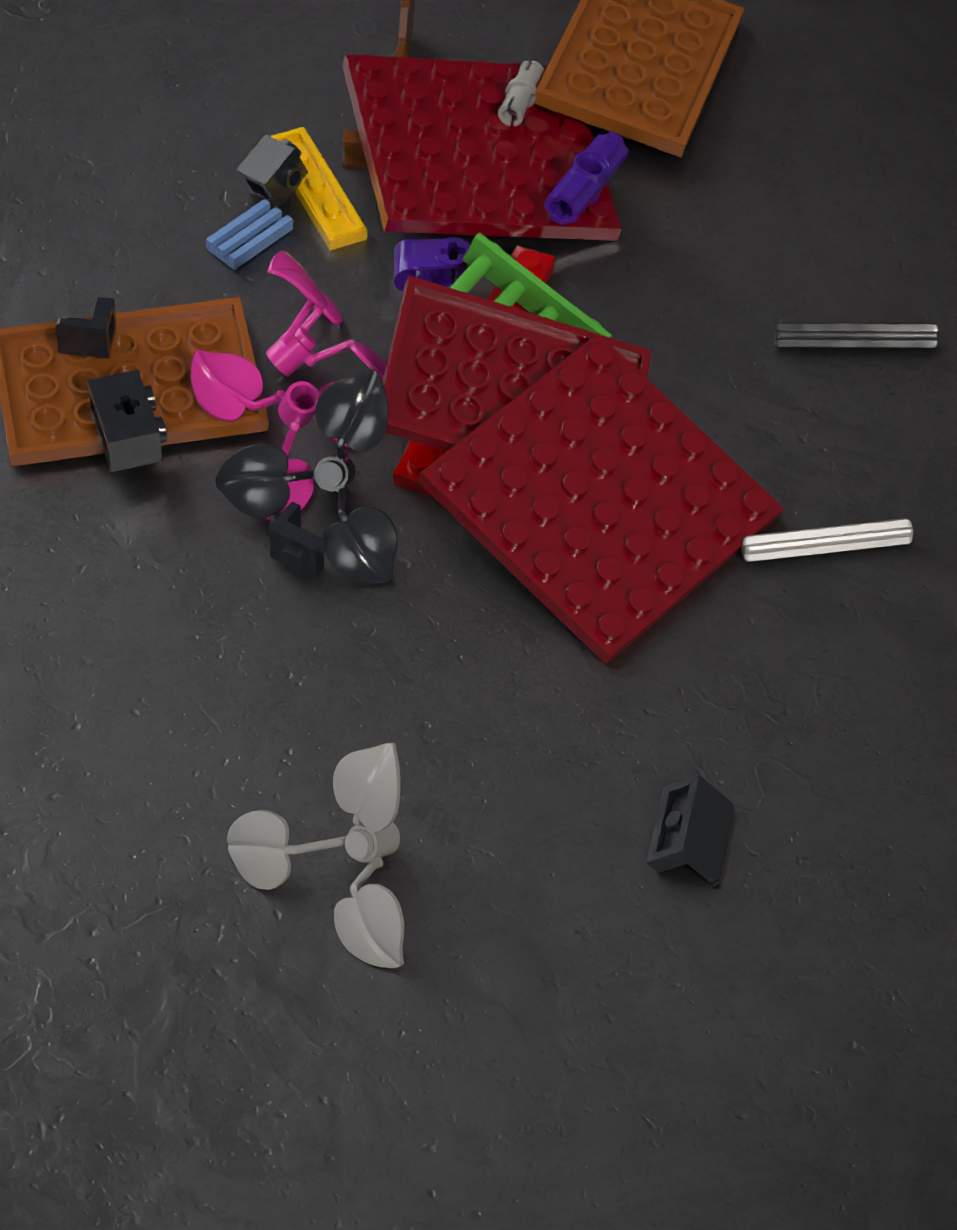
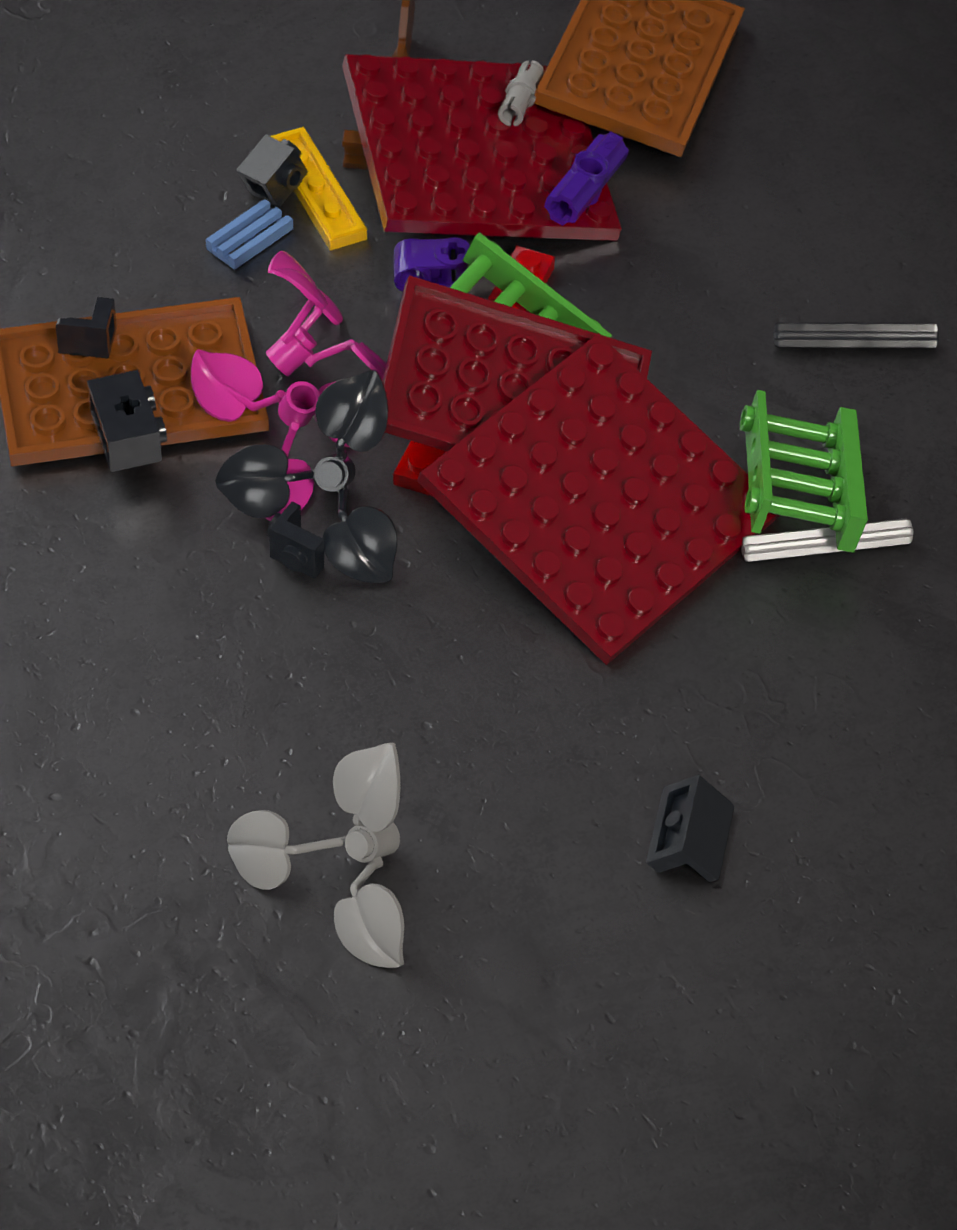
none -> bright green fence [740,390,868,553]

